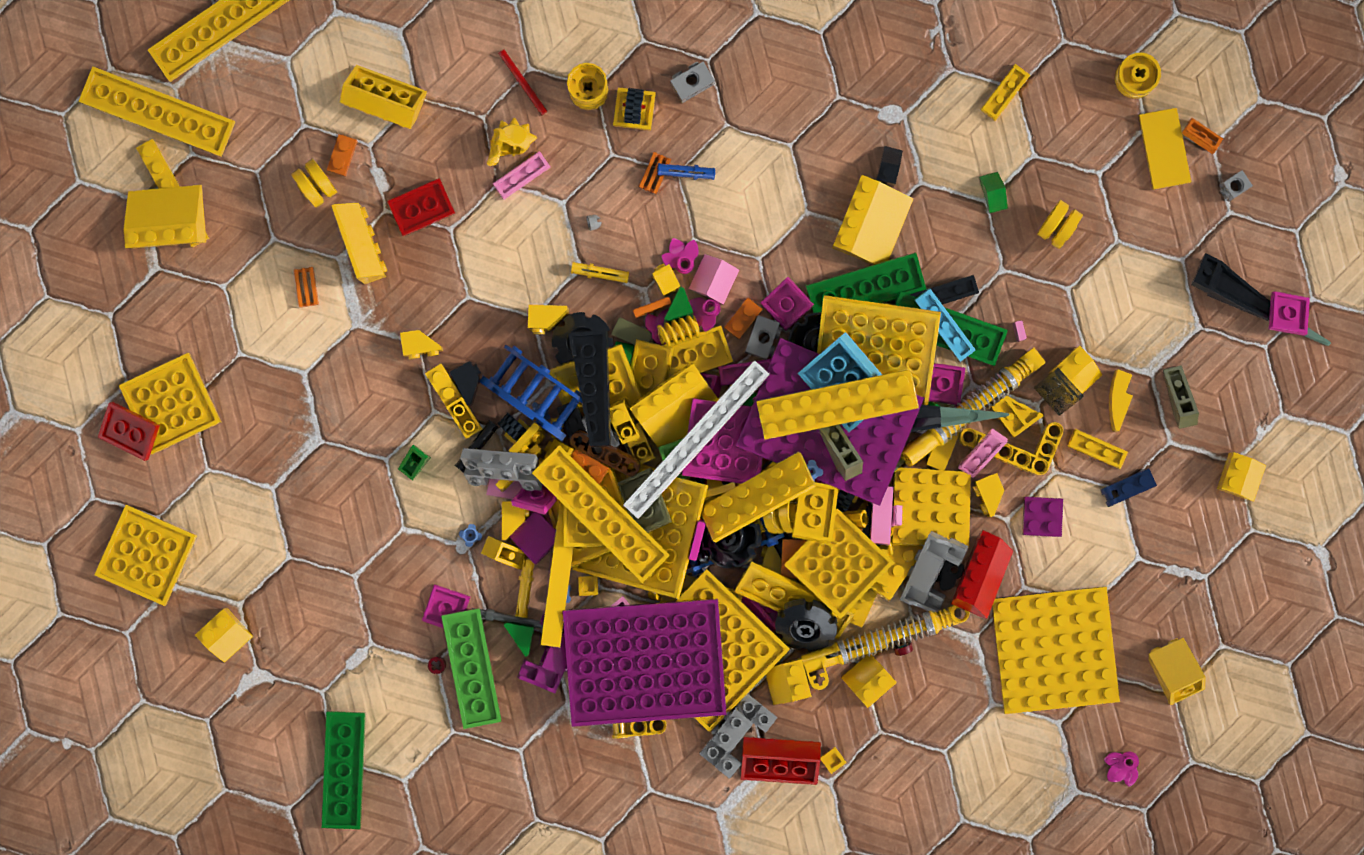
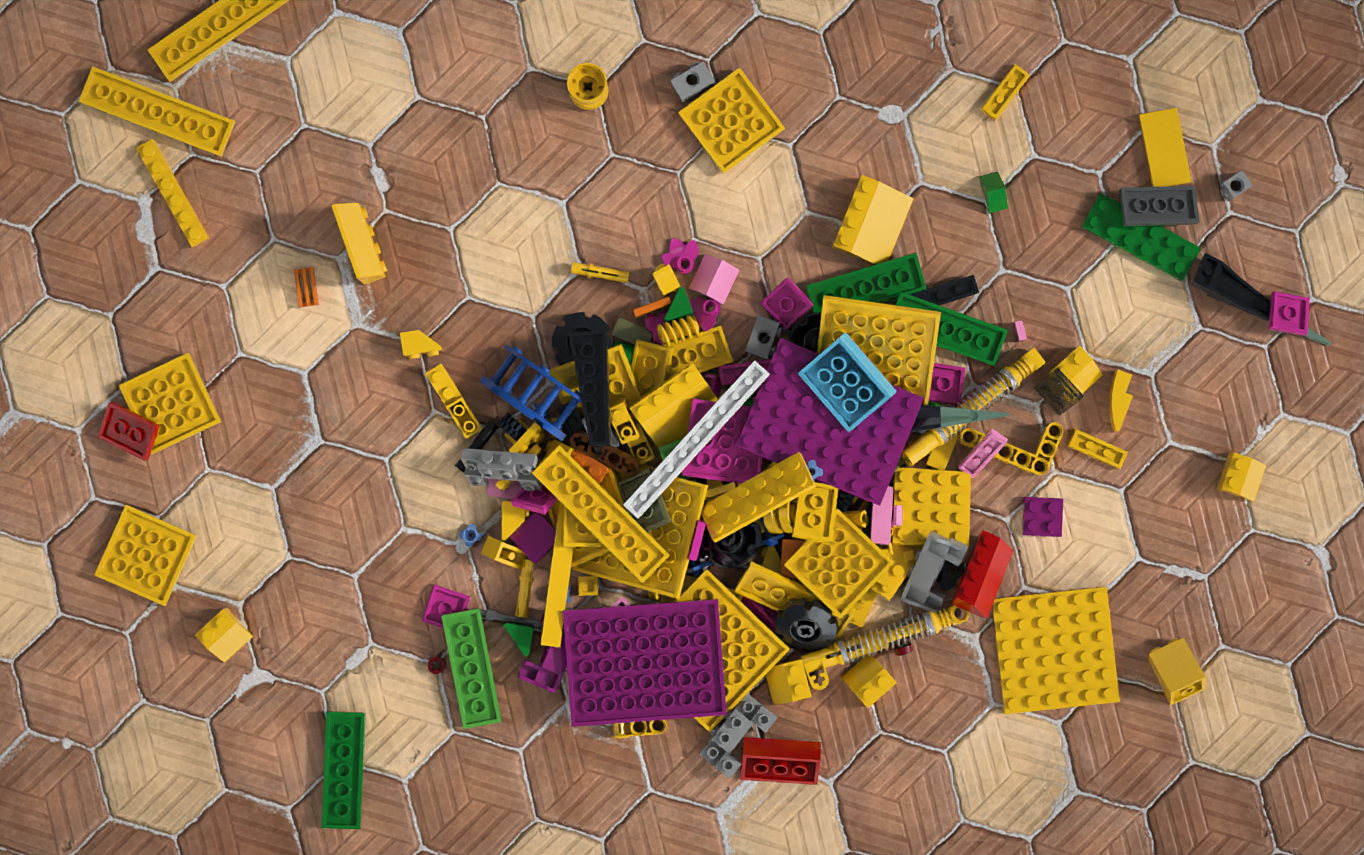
yellow slope [124,185,206,249] -> none
yellow wheel [291,158,338,208] -> none
orange plate [327,134,358,177] -> none
yellow slope [339,65,427,129] -> none
red plate [387,178,456,237] -> none
green slope [398,445,431,481] -> none
black slope [450,361,481,407] -> none
yellow head [487,118,537,166] -> none
bright pink tile [493,151,551,200] -> none
red bar [498,49,548,116] -> none
yellow slope [528,305,569,335] -> none
light grey hinge [587,215,602,231] -> none
yellow plate [613,87,656,131] -> none
orange tile [639,152,671,195] -> none
blue pin [657,163,715,180] -> none
orange plate [724,298,763,339] -> none
yellow plate [756,369,919,440] -> none
olive slope [818,425,863,481] -> none
yellow plate [821,747,847,774] -> none
black slope [876,146,903,188] -> none
medium azure plate [914,288,975,362] -> none
yellow slope [972,473,1004,517] -> none
yellow wing [990,396,1043,438] -> none
yellow wheel [1037,200,1083,249] -> none
dark blue plate [1100,468,1157,507] -> none
dark pink plate [1104,751,1139,787] -> none
yellow wheel [1115,53,1161,99] -> none
olive slope [1163,365,1199,429] -> none
orange tile [1182,118,1223,155] -> none
none -> yellow plate [678,67,785,174]
none -> green plate [1081,193,1201,282]
none -> dark grey plate [1119,186,1200,226]

